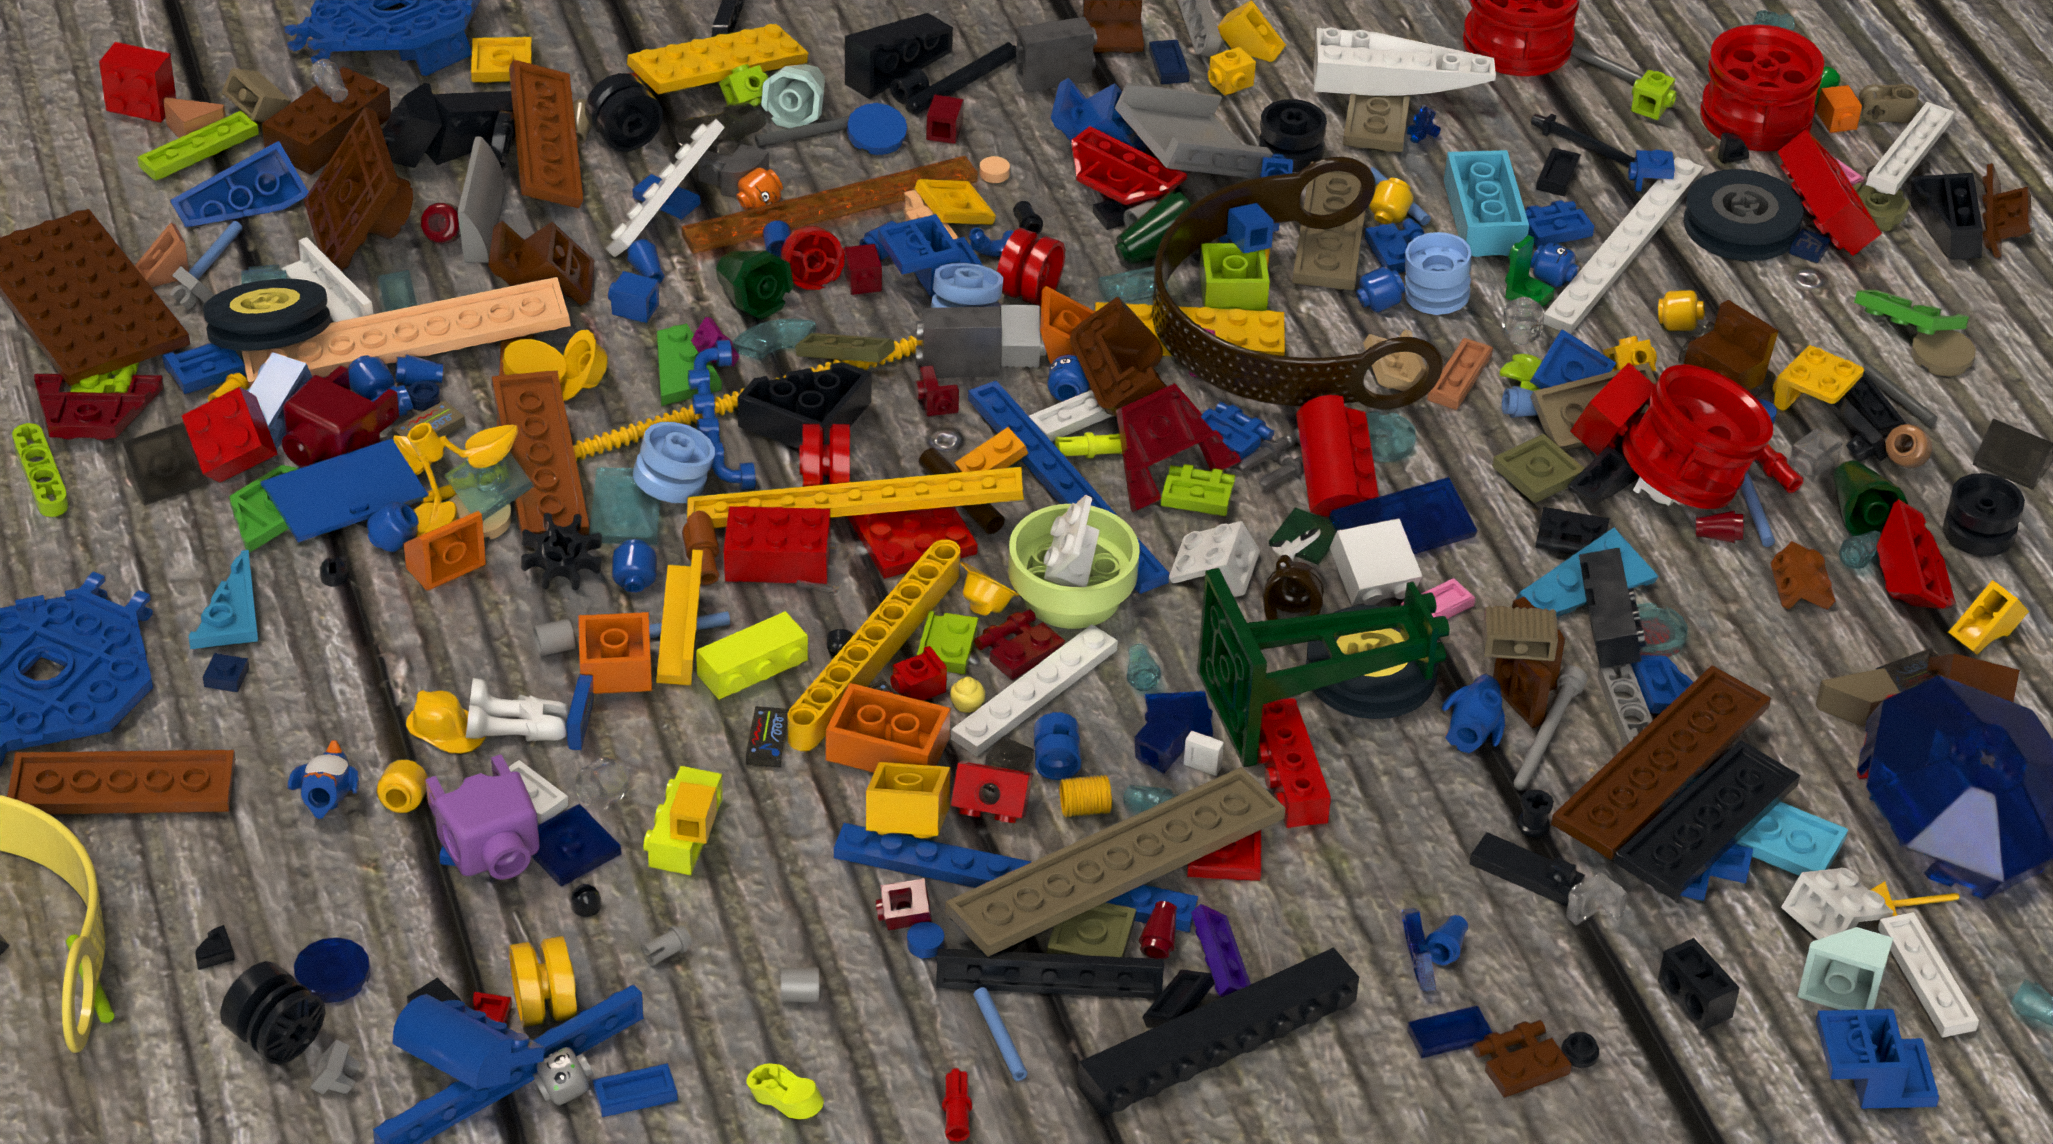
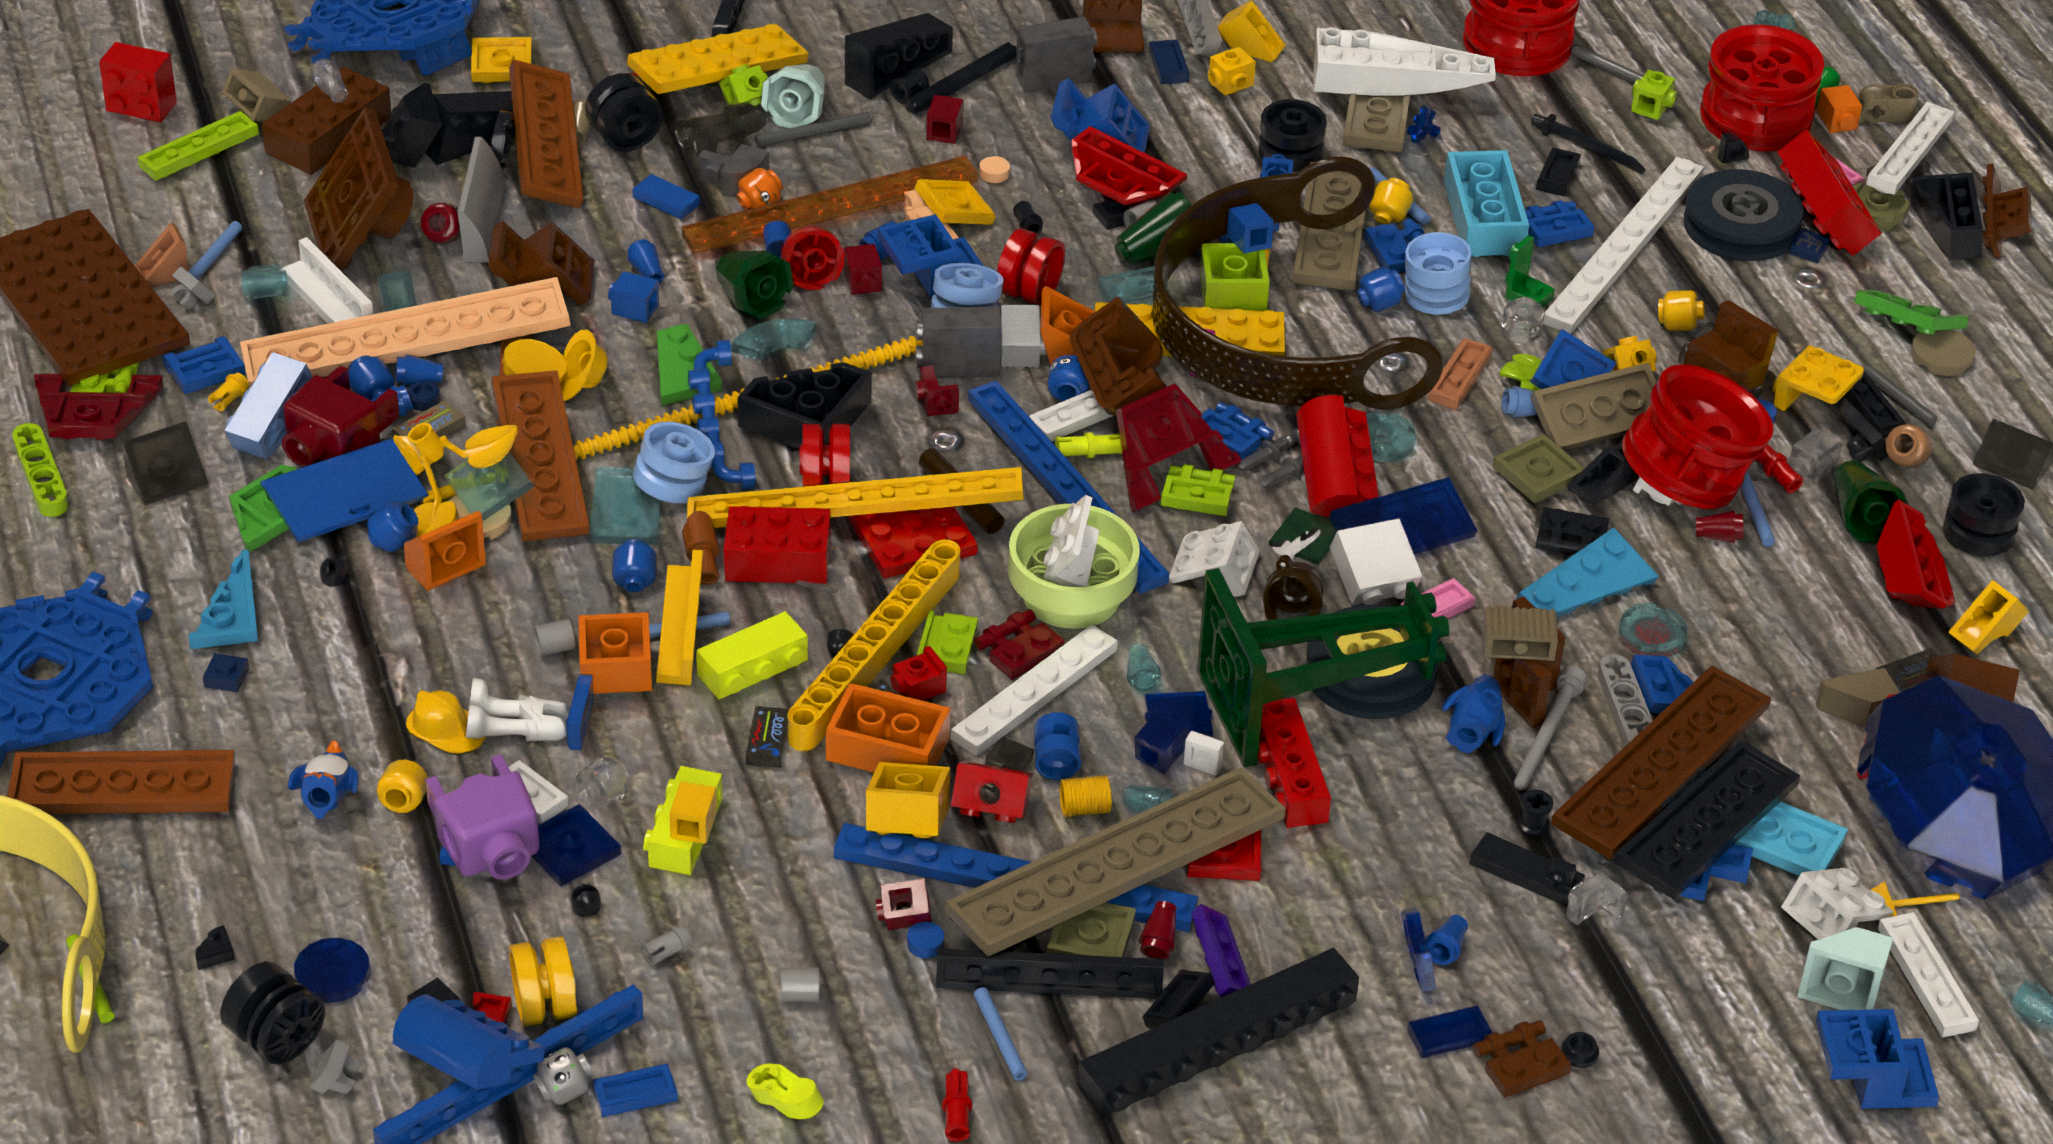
nougat slope [164,97,226,138] -> none
blue wedge [170,141,309,228] -> none
red brick [181,387,278,483] -> none
black wheel [203,279,331,351] -> none
black gear [521,513,602,590] -> none
white plate [606,119,725,257] -> none
magenta bracket [691,317,740,367] -> none
olive tile [795,333,895,362] -> none
blue tile [847,103,907,155] -> none
light yellow plate [950,676,985,713] -> none
light orange plate [954,427,1029,472] -> none
yellow piece [960,562,1019,616] -> none
blue piece [969,228,1014,257] -> none
light grey panel [1115,83,1273,179] -> none
tan bracket [1363,329,1426,391] -> none
blue head [1530,242,1579,288] -> none
red container [1570,362,1655,456] -> none
black wedge [1579,547,1646,669] -> none
blue bracket [1628,150,1675,192] -> none
black brick [1658,938,1740,1031] -> none
dark orange bracket [1771,541,1836,610] -> none
clear light blue cone [1839,531,1881,569] -> none

